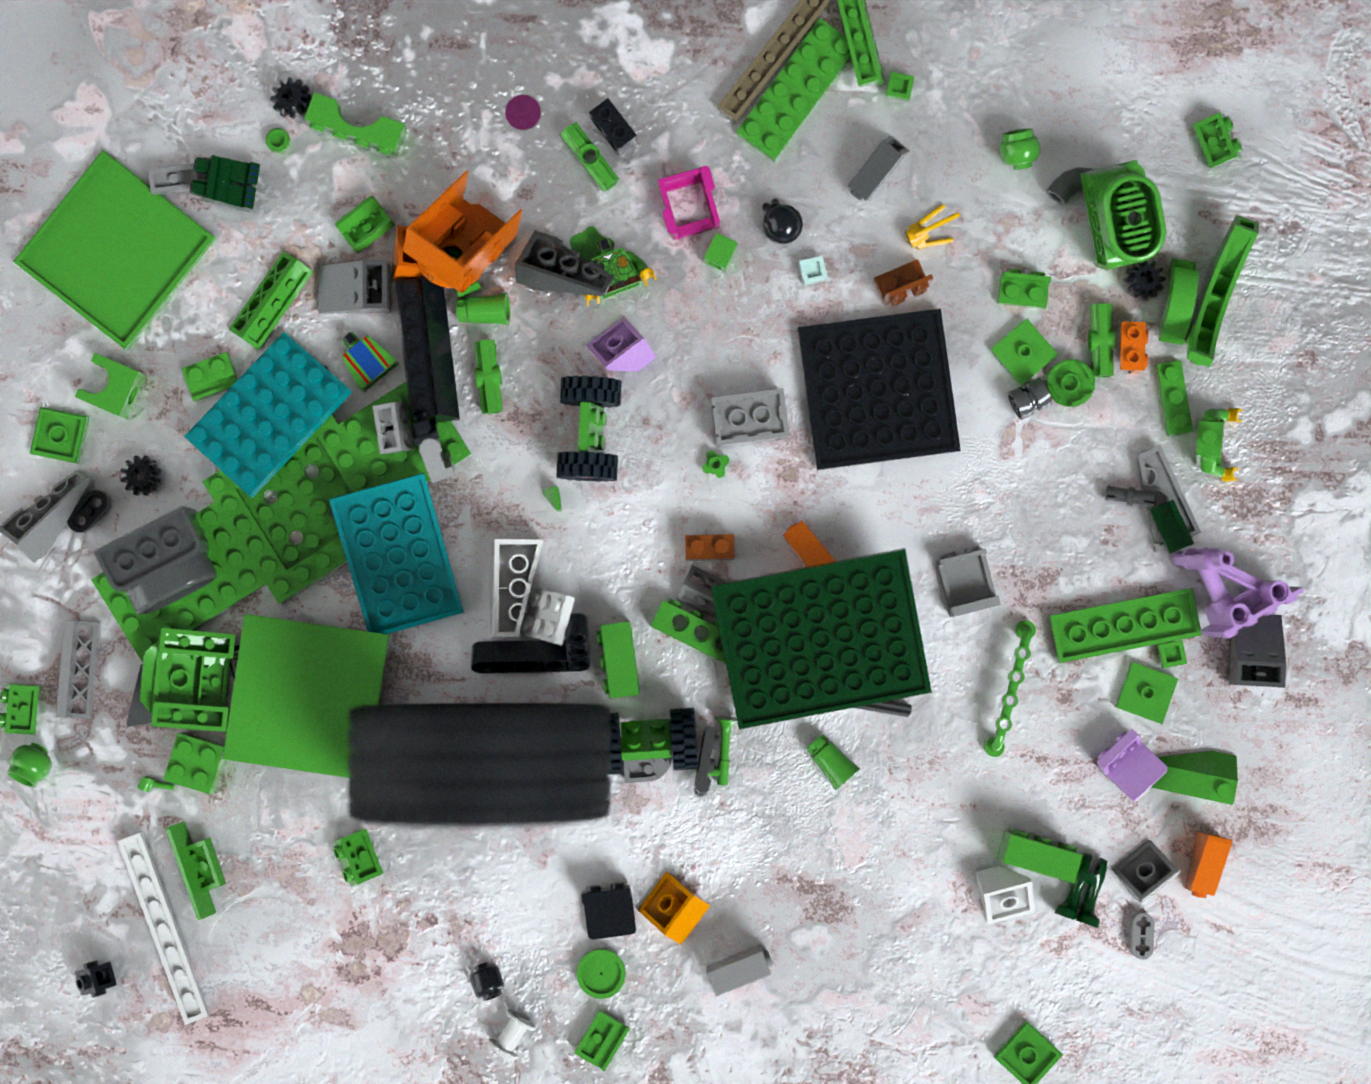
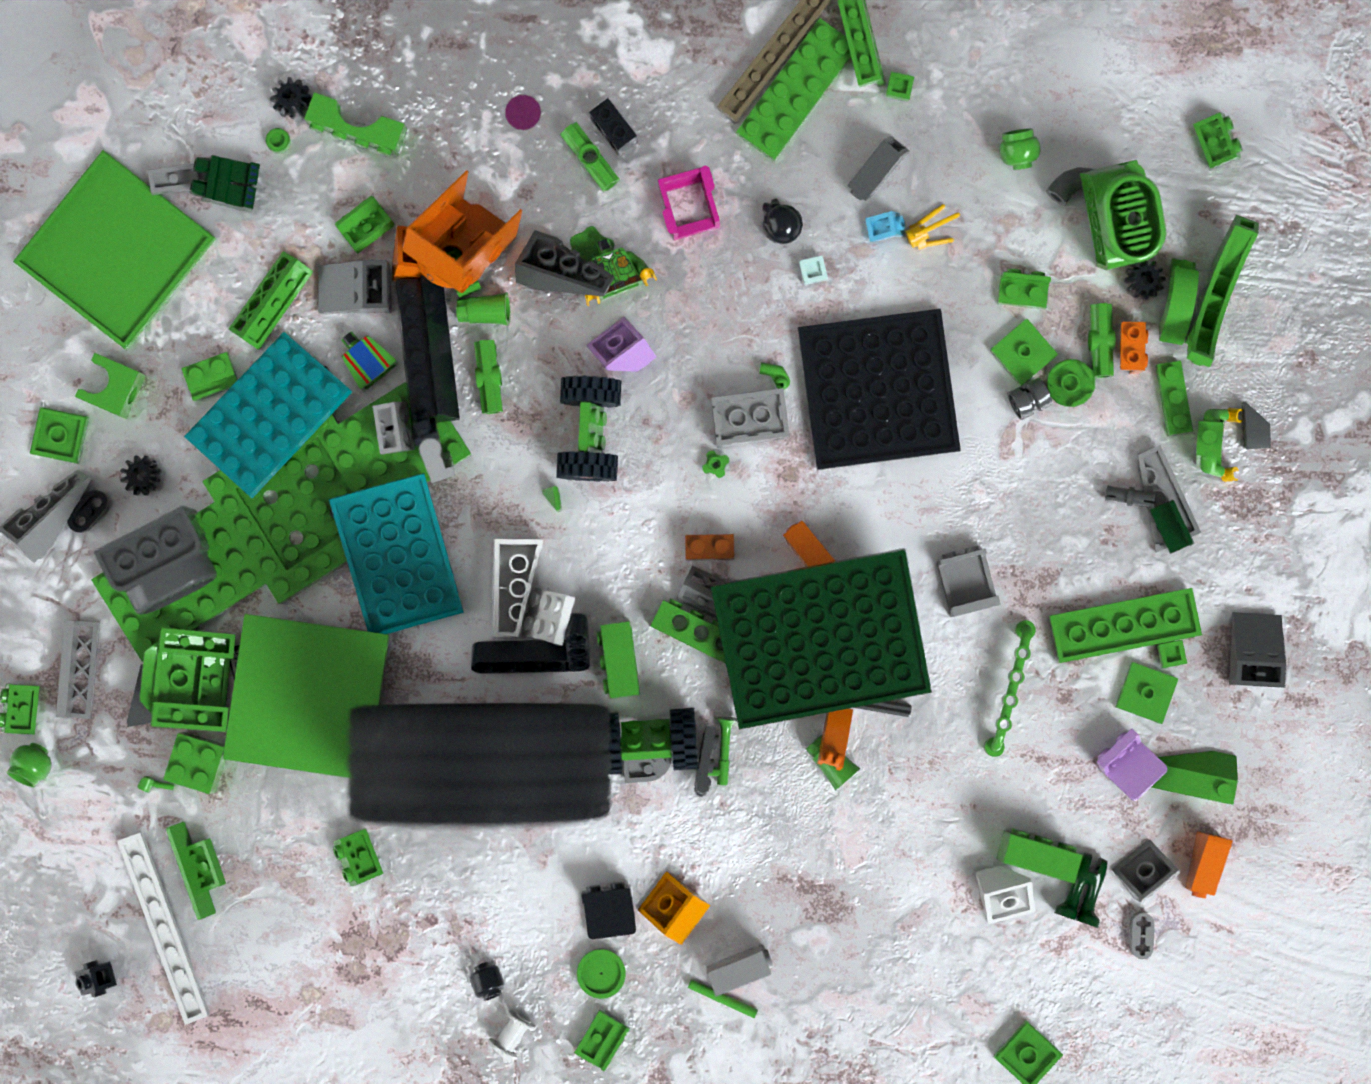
bright green panel [704,233,738,272] -> none
dark orange bracket [873,259,934,306] -> none
lavender plate [1172,547,1304,639] -> none
none -> bright green bar [688,979,758,1018]
none -> bright green arm [759,362,790,390]
none -> orange hinge [817,708,853,771]
none -> medium azure bracket [865,211,905,242]
none -> dark grey slope [1242,401,1271,450]

